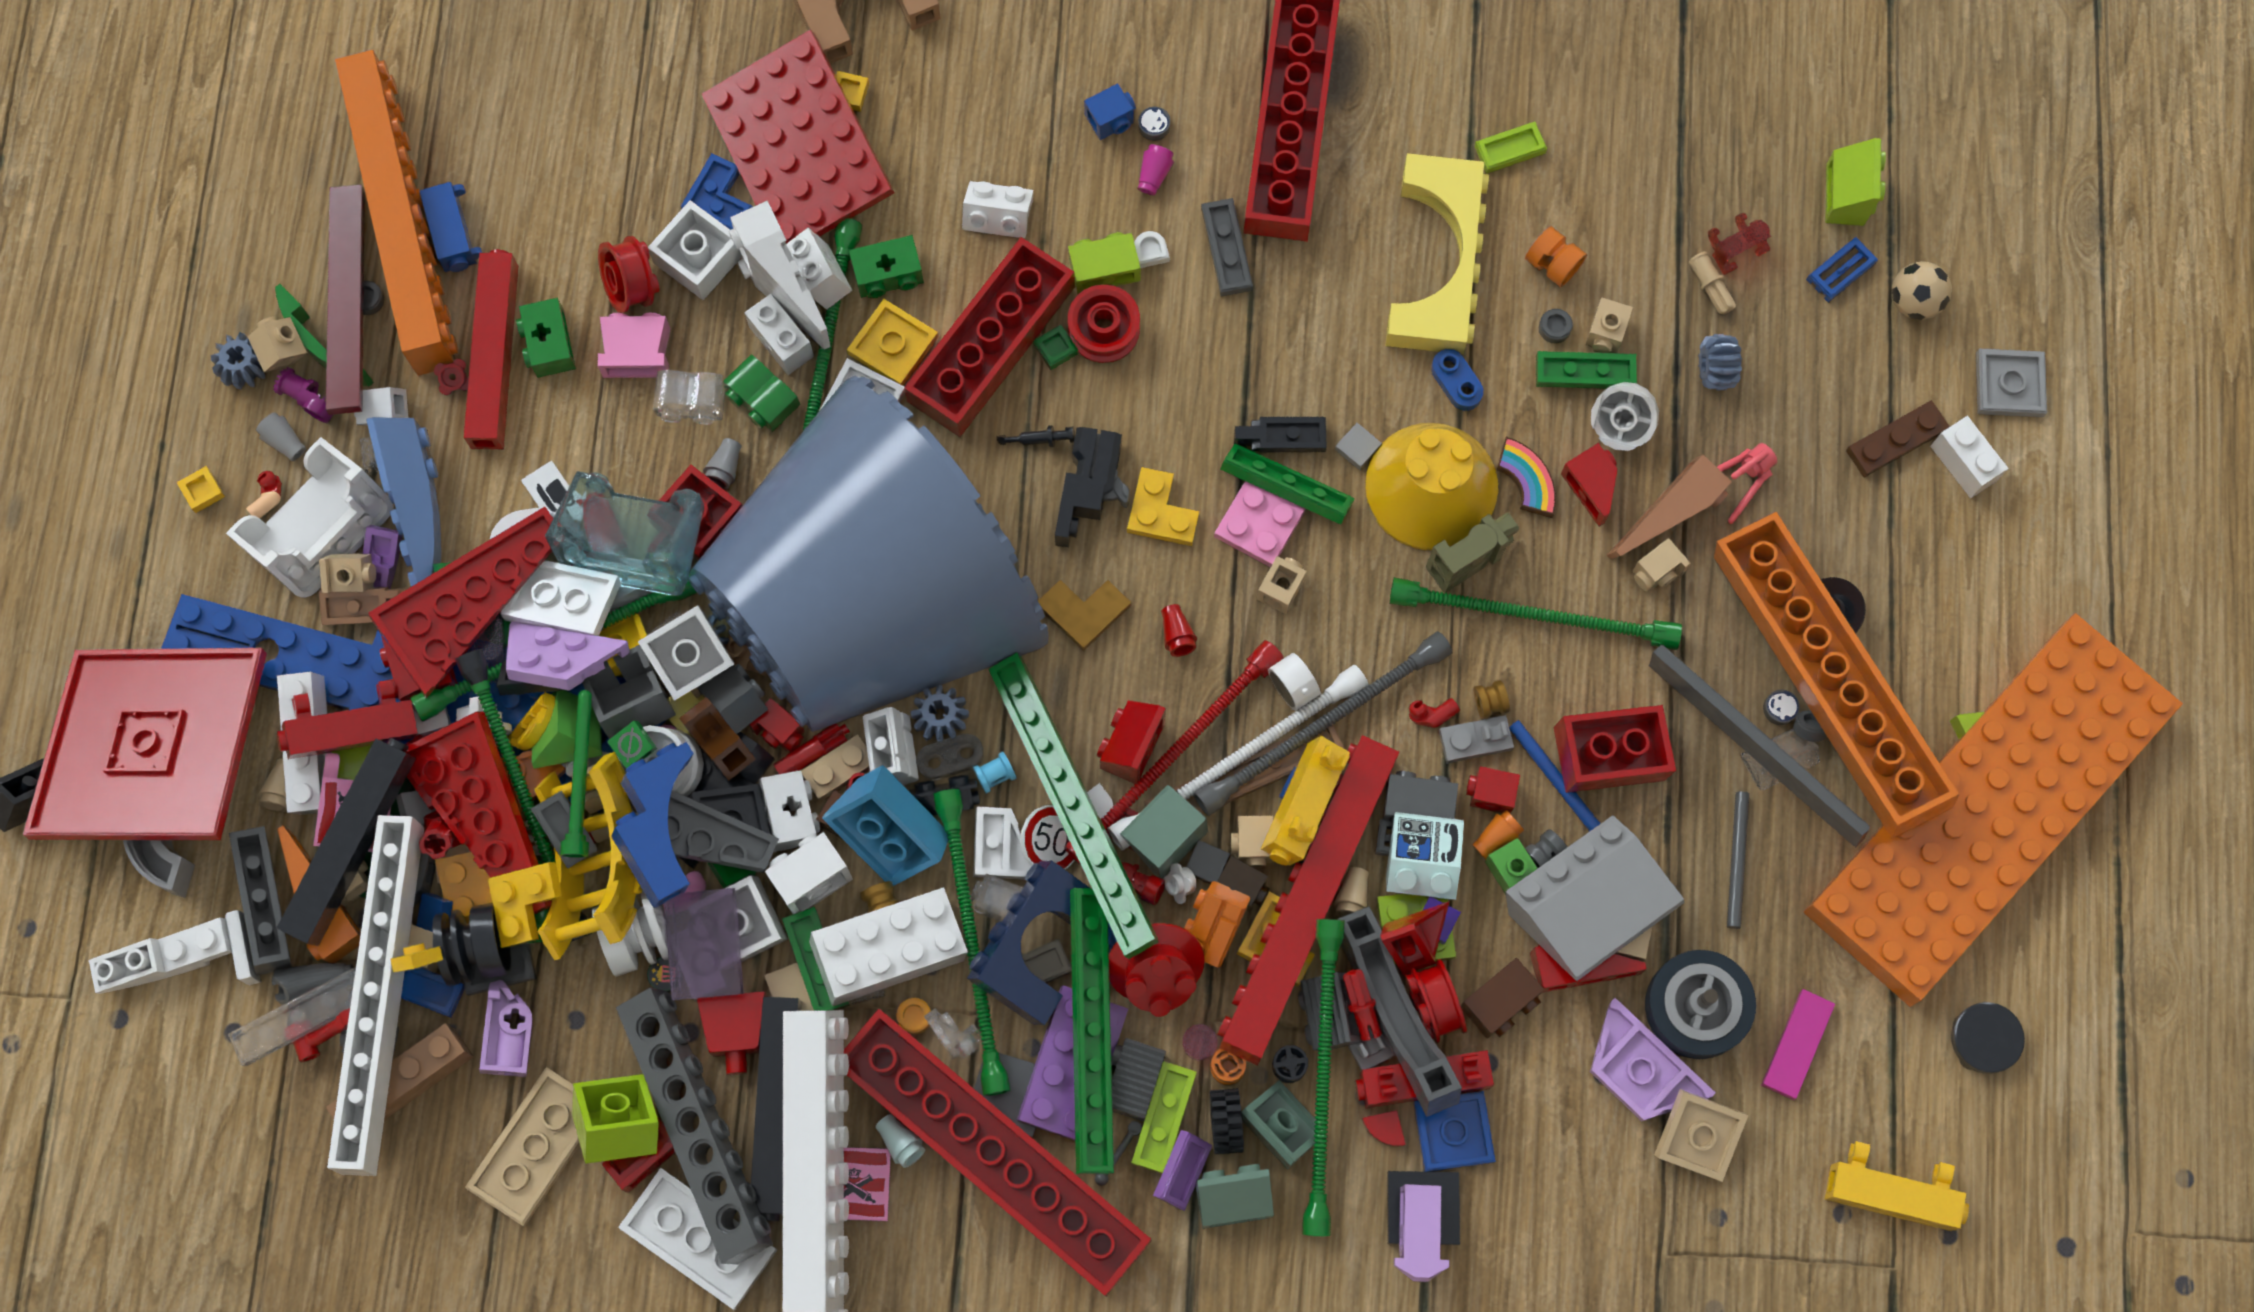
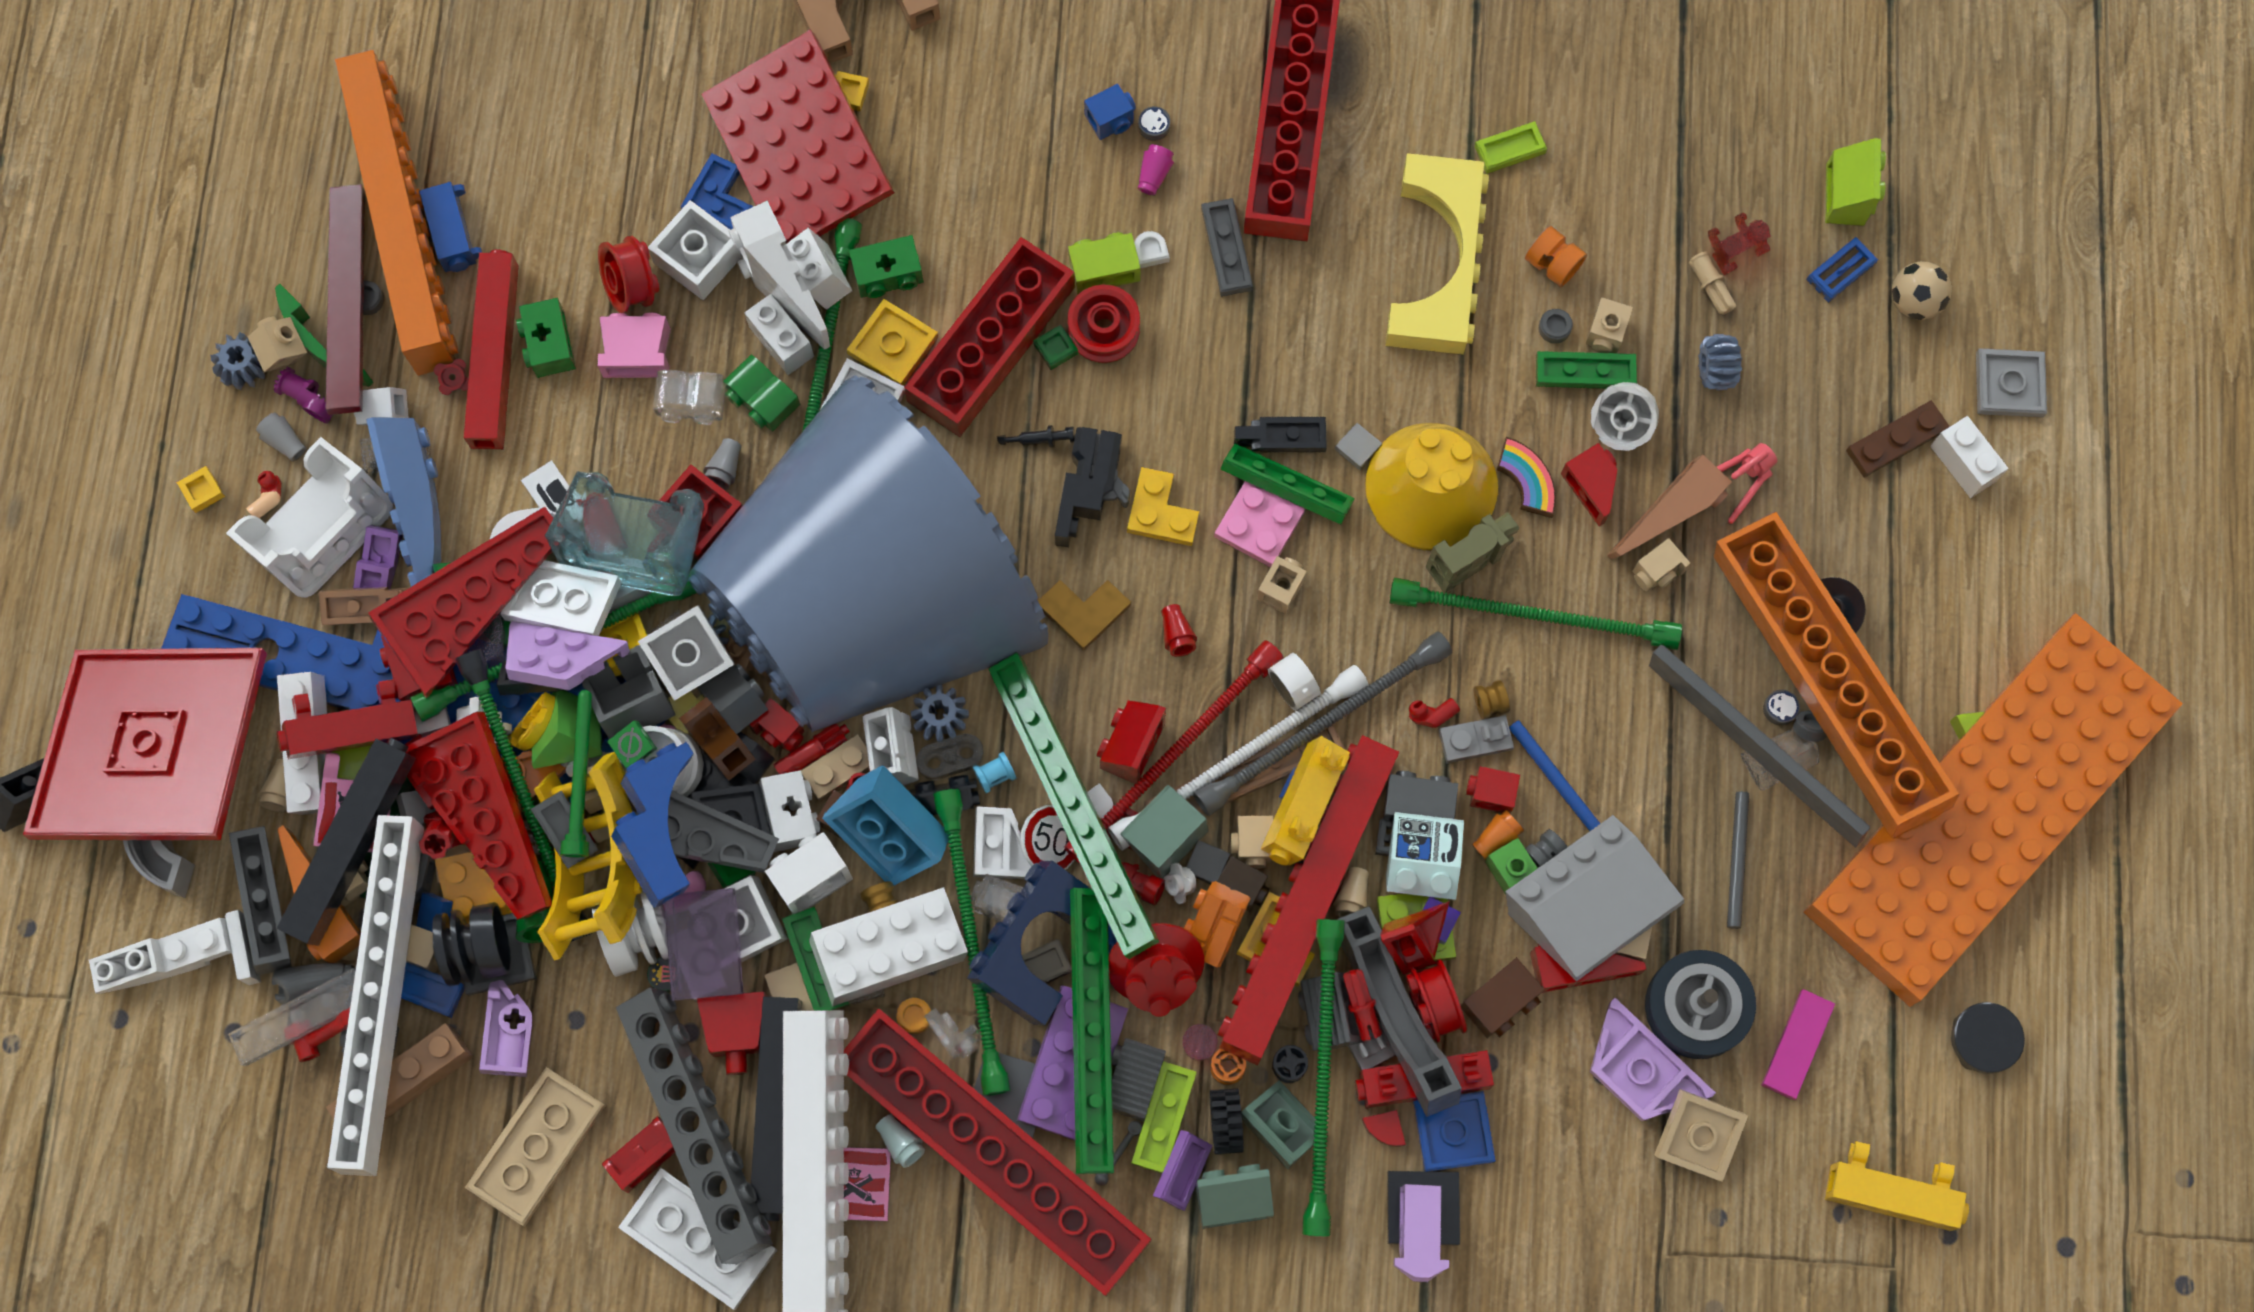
tan brick [319,554,376,593] -> none
yellow plate [390,943,443,973] -> none
yellow plate [488,862,562,948] -> none
lime brick [572,1074,659,1164] -> none
white bracket [962,181,1033,238] -> none
blue plate [1431,349,1483,411] -> none
red brick [1553,705,1676,793] -> none

